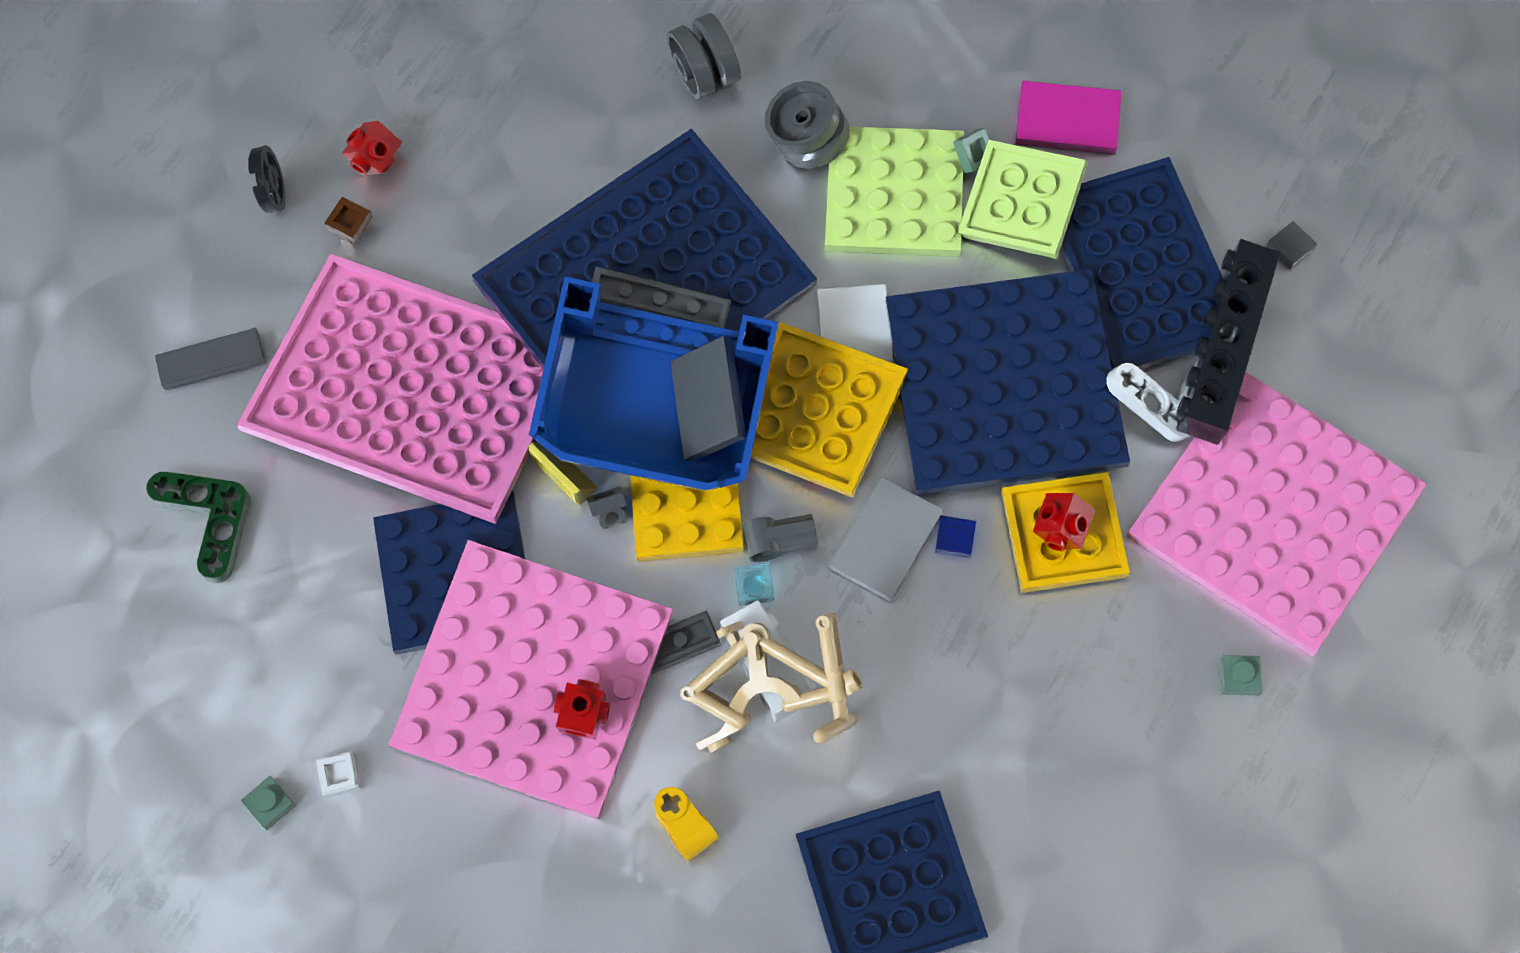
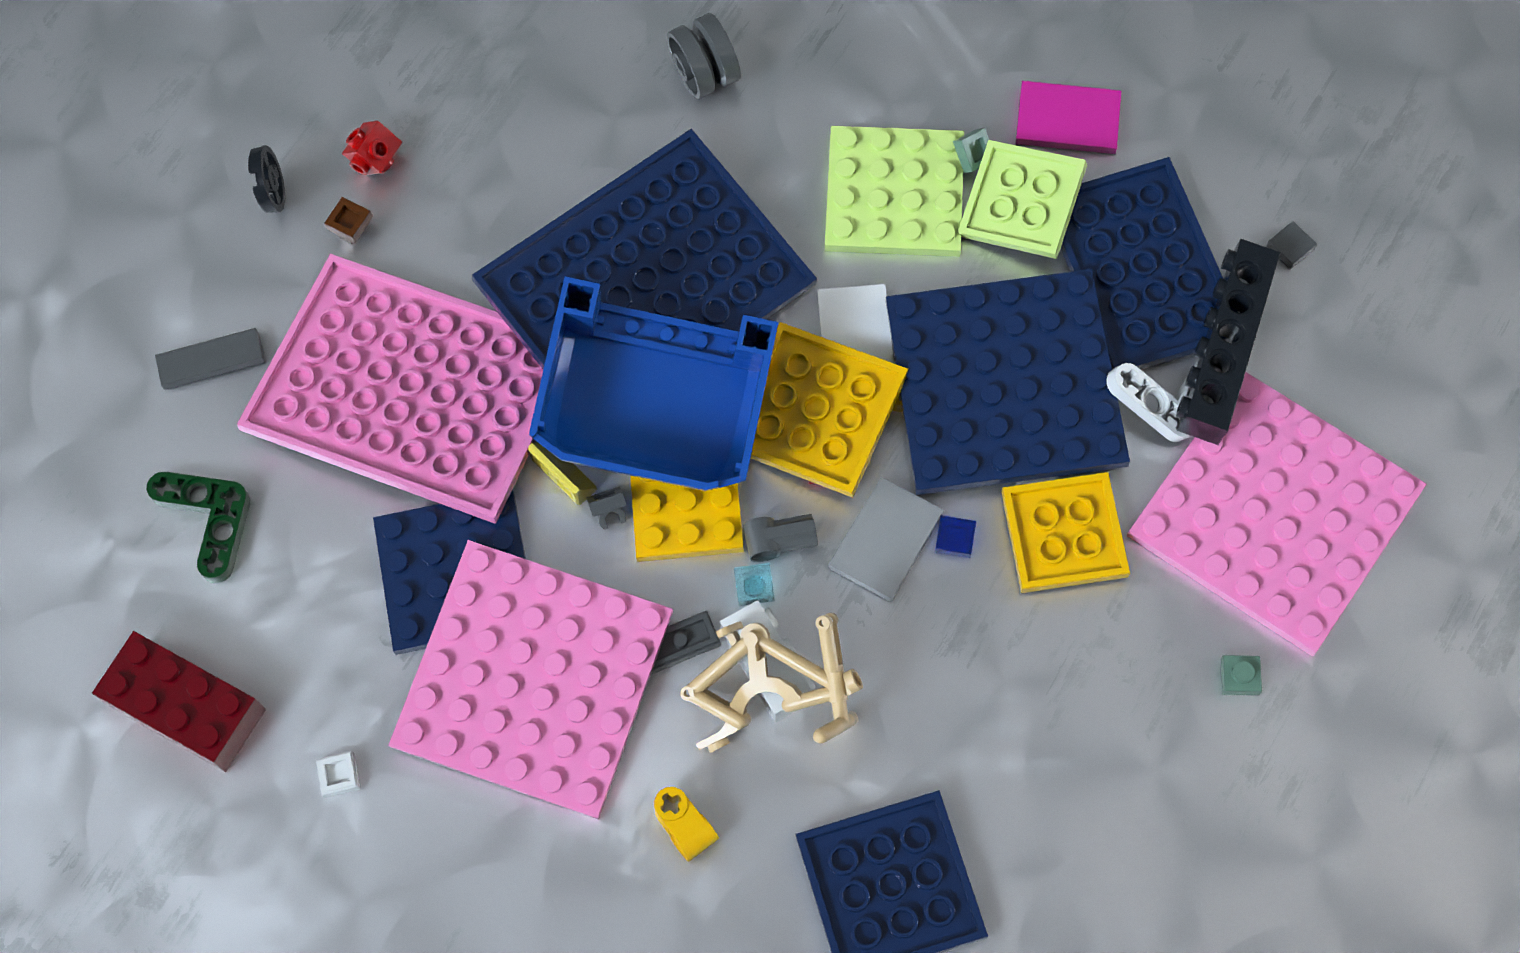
sand green plate [241,776,296,830] -> none
red brick [554,679,611,740] -> none
dark grey tile [592,266,731,328] -> none
dark grey tile [670,336,746,462] -> none
dark grey wheel [765,81,849,169] -> none
red brick [1032,493,1095,552] -> none
none -> dark red brick [92,631,266,772]

